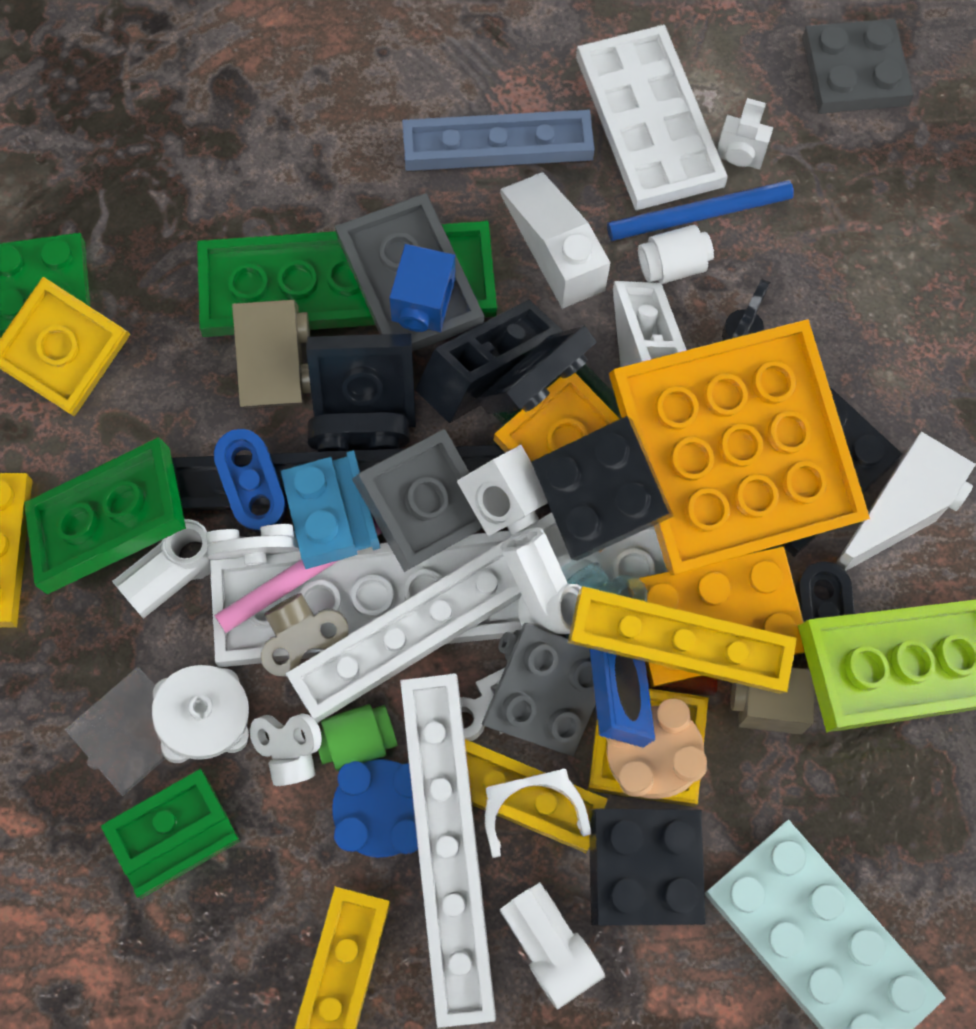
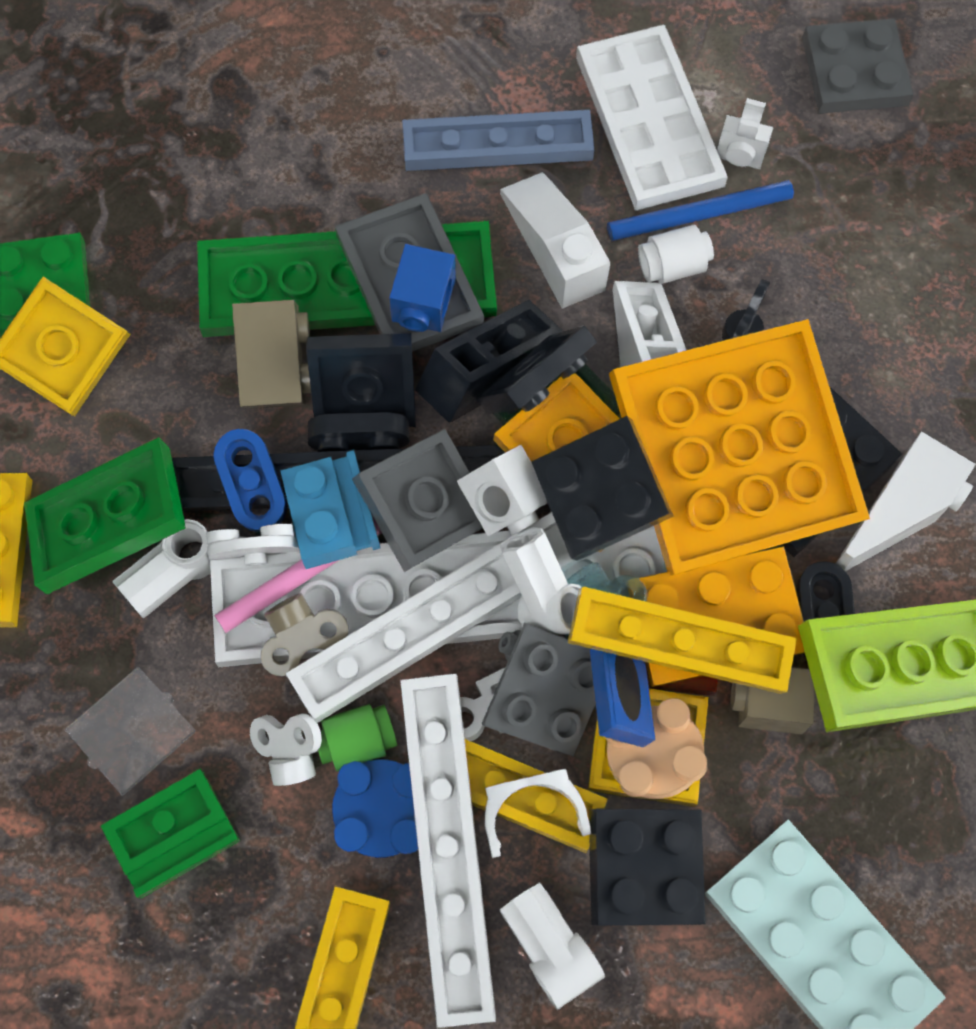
white piece [152,665,249,763] -> none

